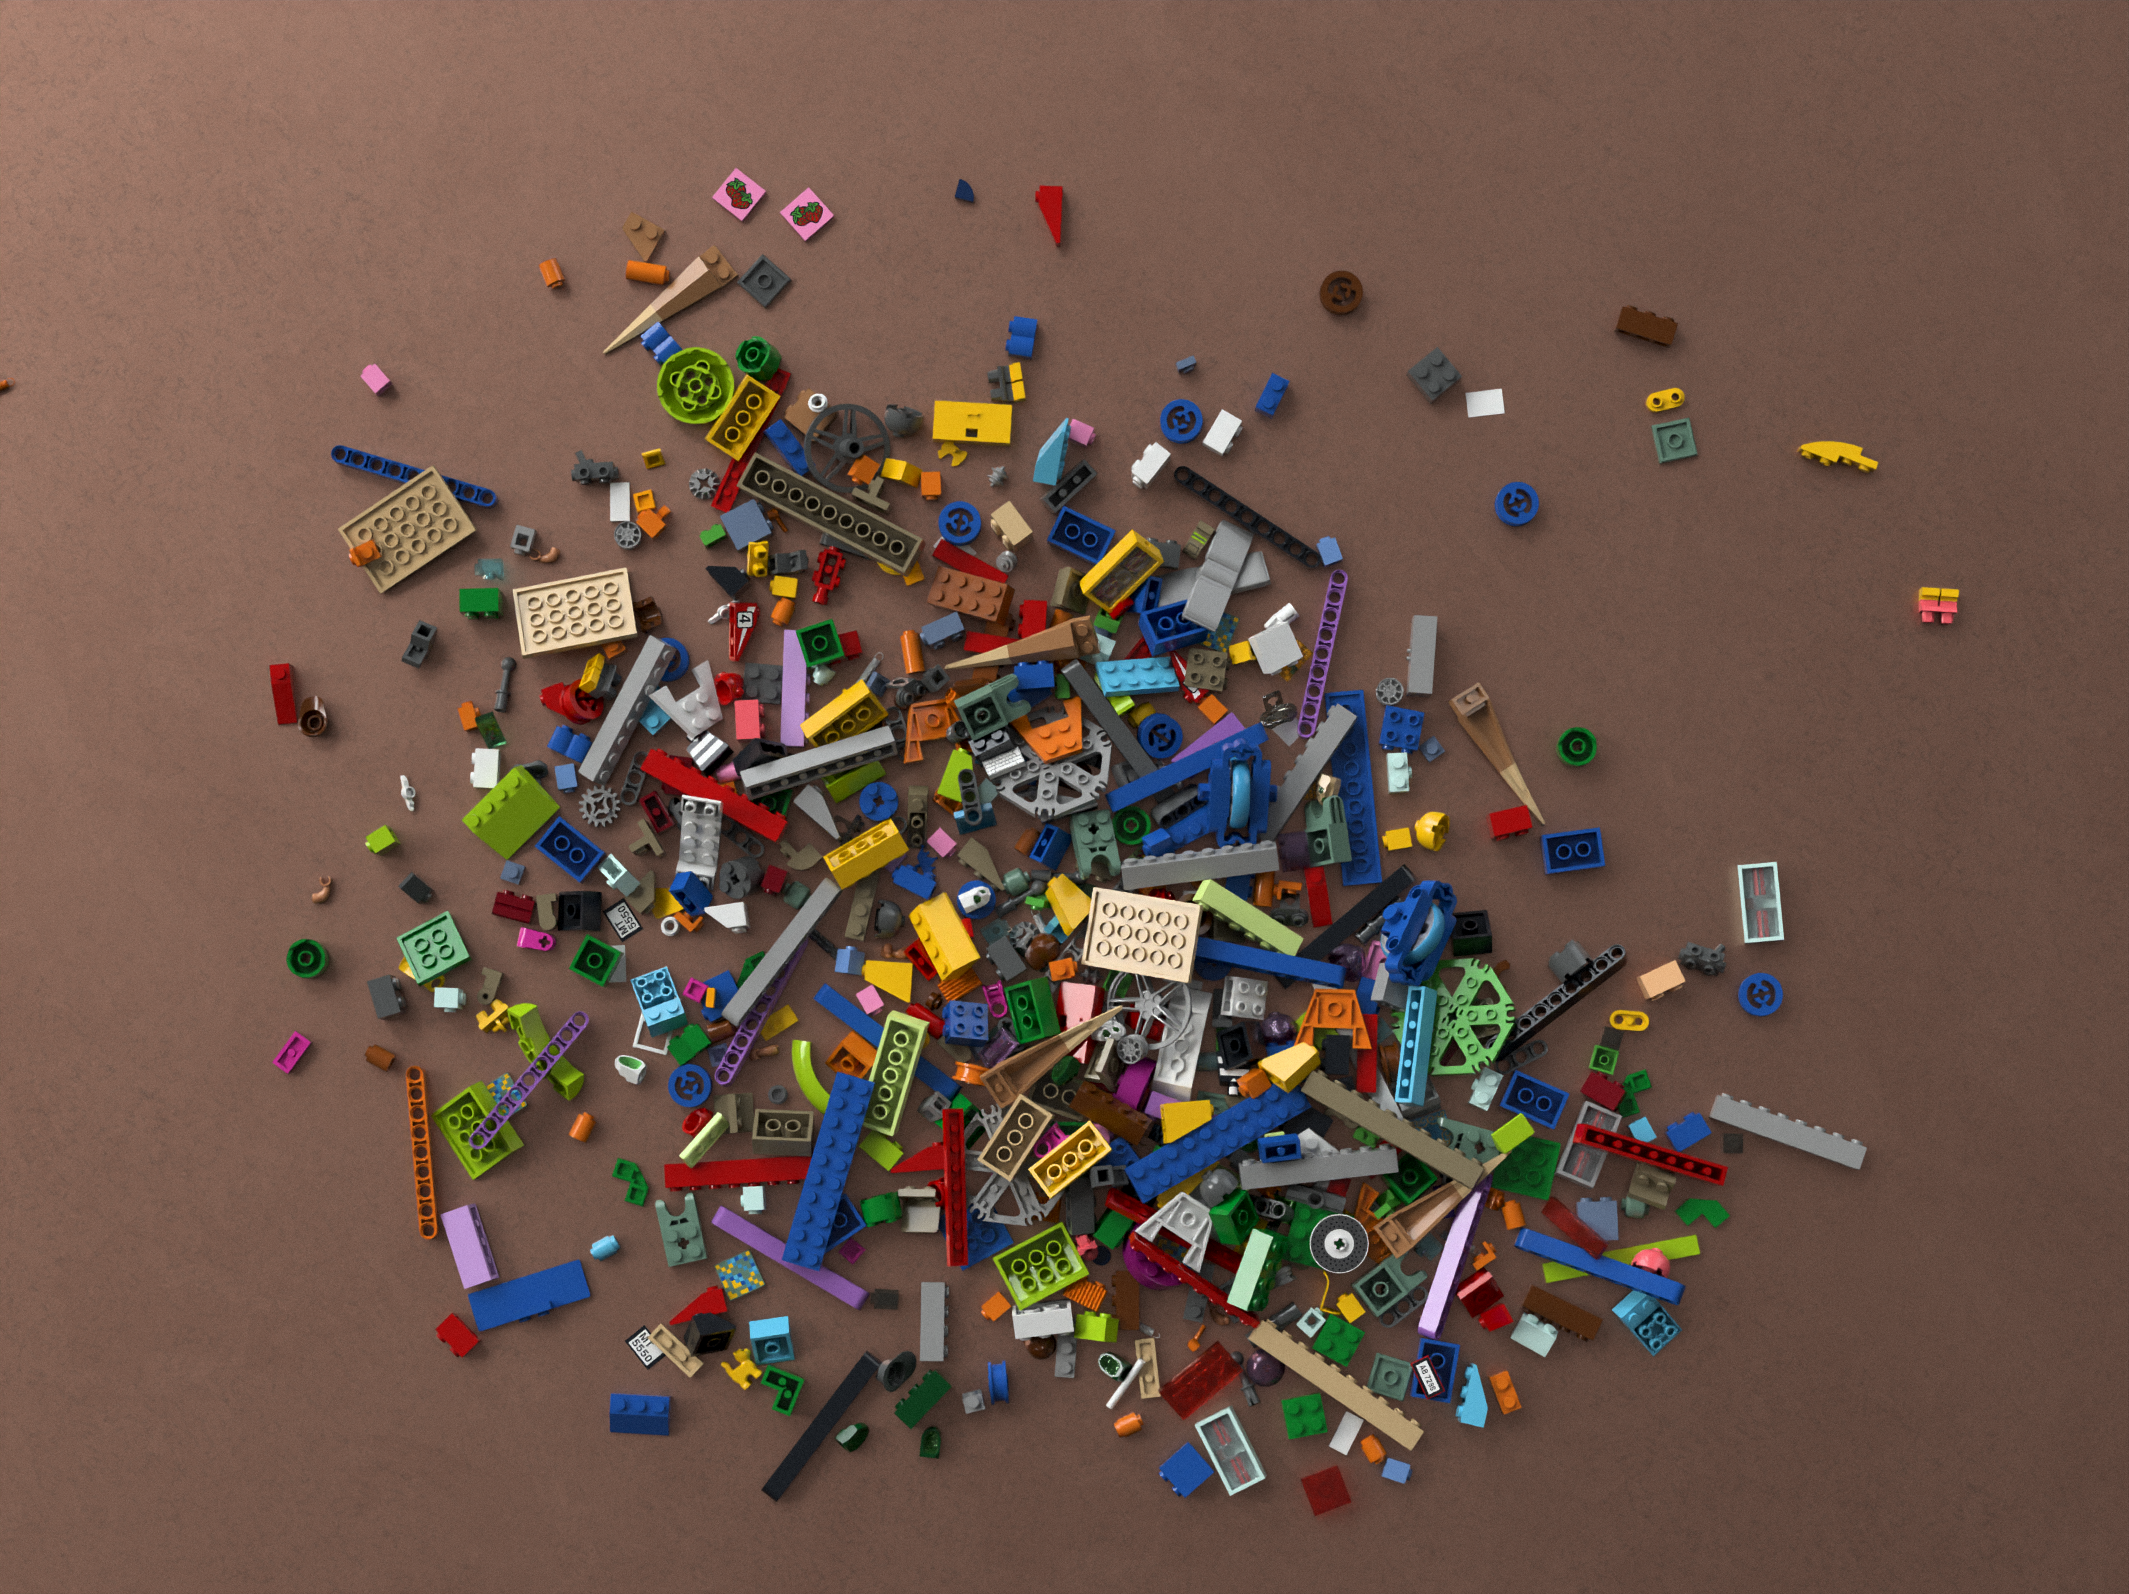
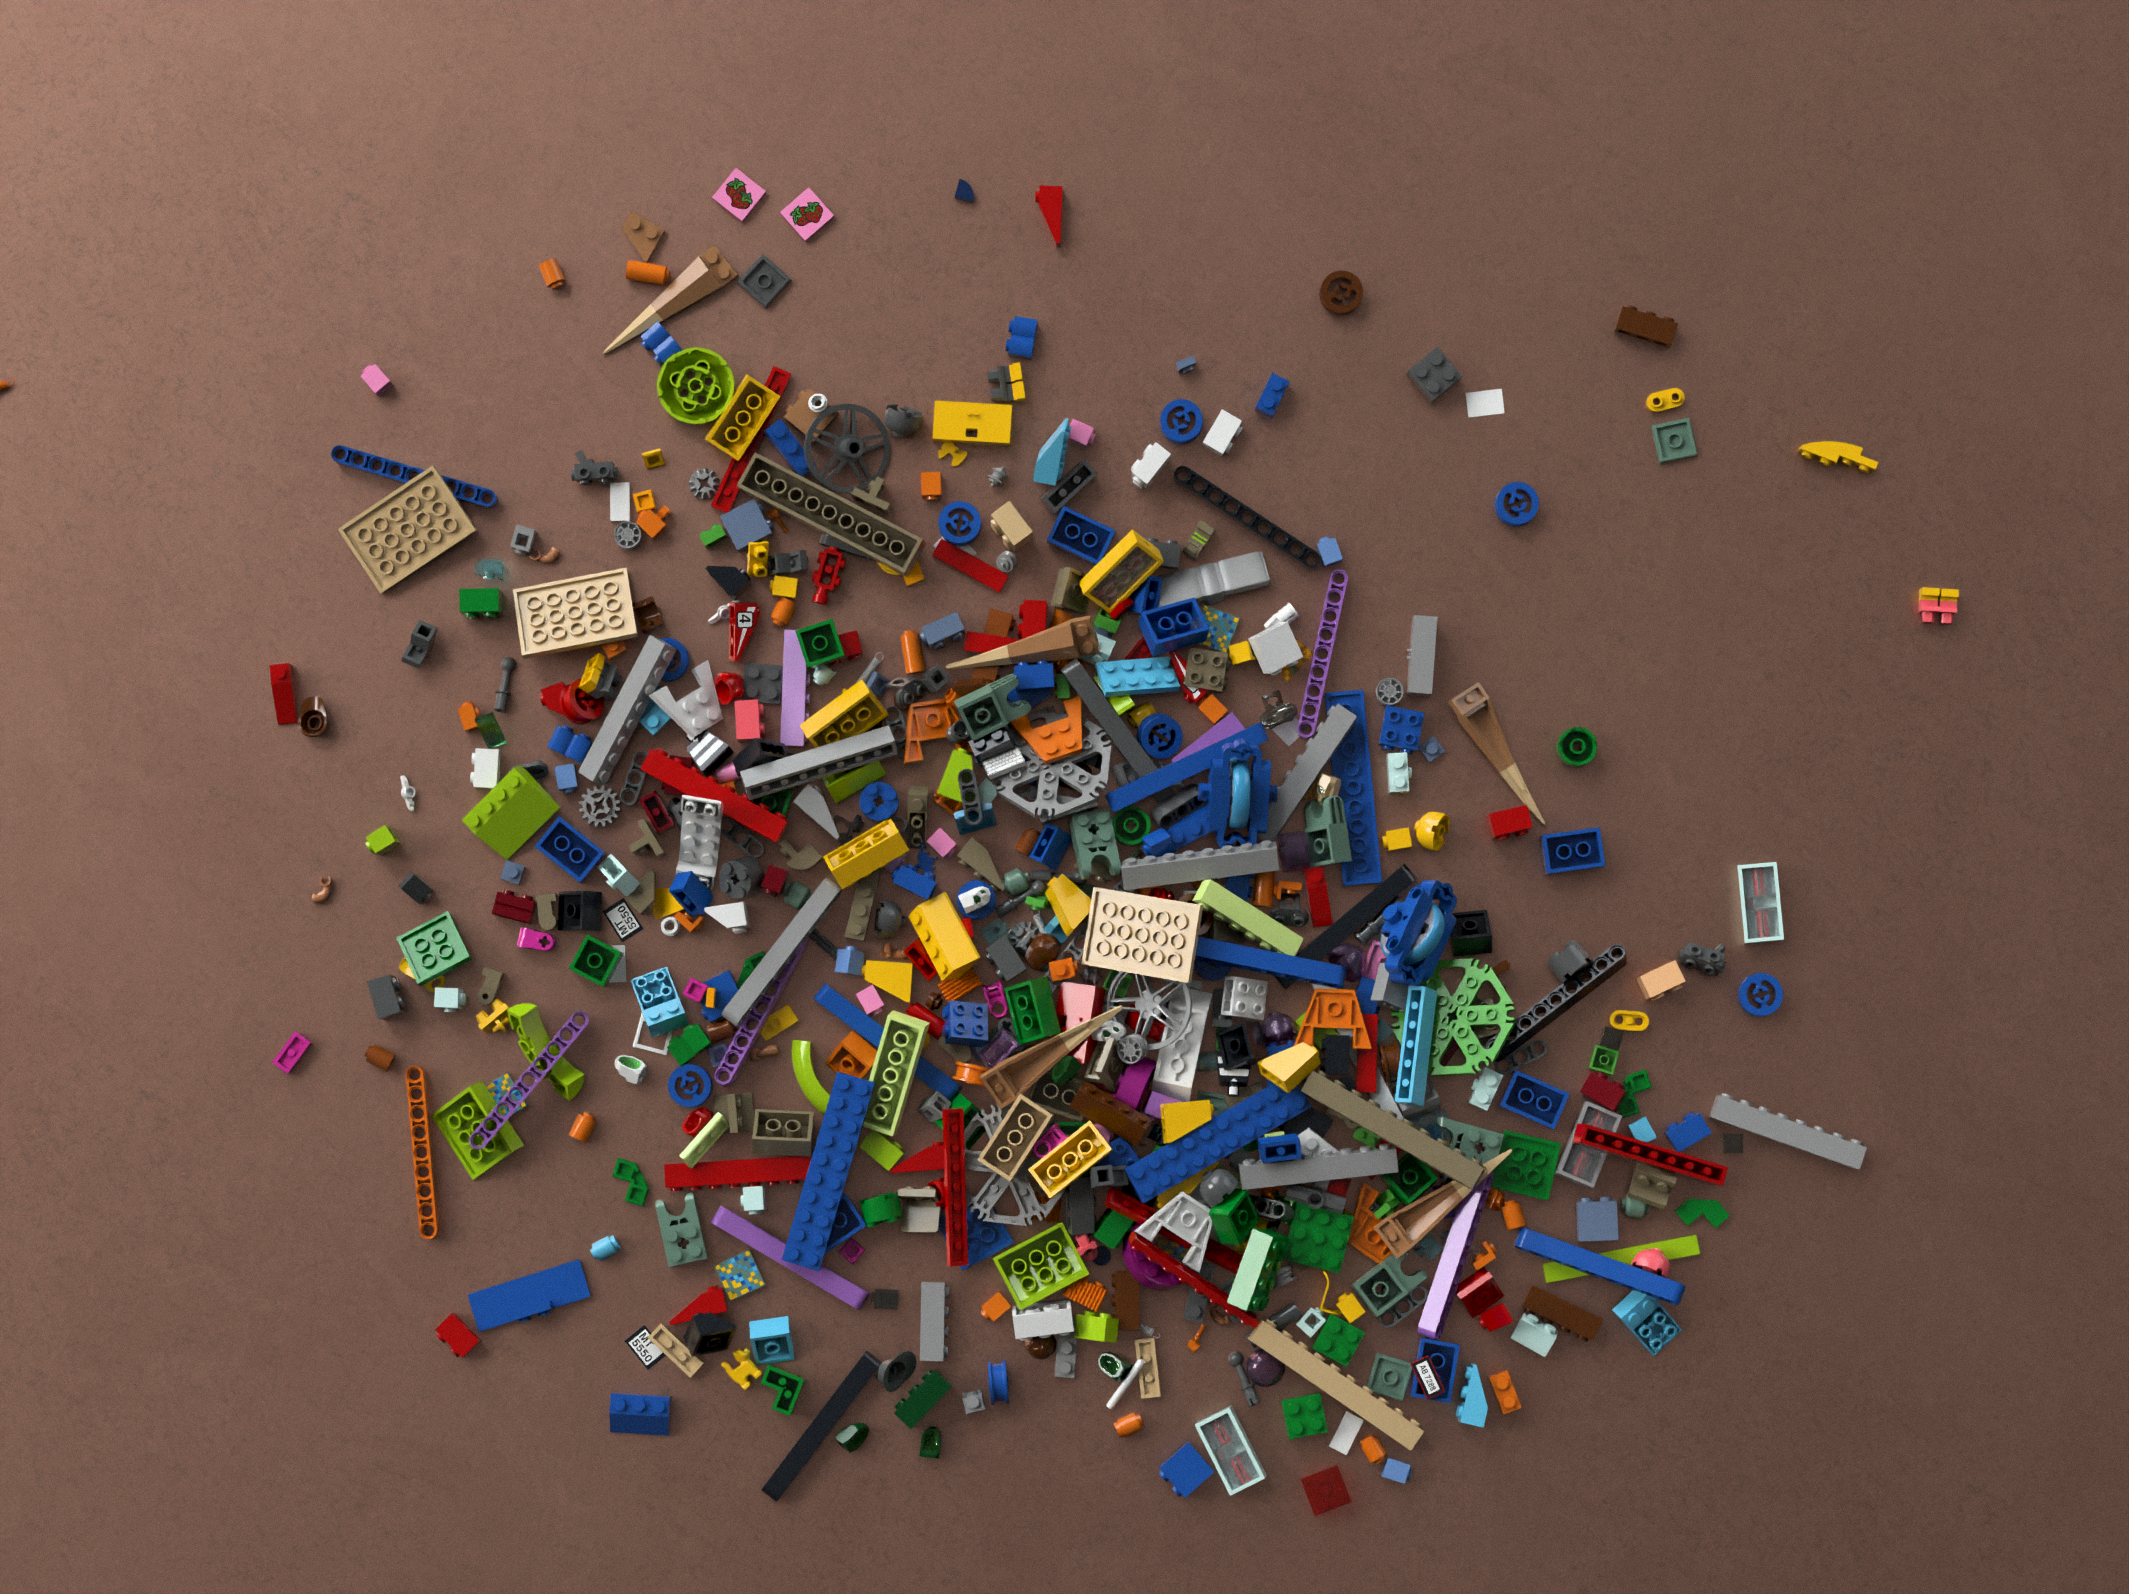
green brick [286,939,329,979] -> none
orange bracket [349,539,382,567] -> none
lavender brick [441,1203,499,1289] -> none
green brick [735,336,782,381] -> none
flat silver plate [768,1085,788,1104] -> none
orange brick [847,455,880,486] -> none
yellow slope [880,458,923,488] -> none
dark orange brick [927,566,1015,626] -> none
clear red plate [1158,1341,1244,1421] -> none
light grey piece [1182,520,1254,633] -> none
orange brick [1236,1068,1272,1099] -> none
flat silver piece [1309,1214,1369,1273] -> none
lime slope [1491,1113,1535,1154] -> none
clear red tile [1542,1196,1609,1260] -> none

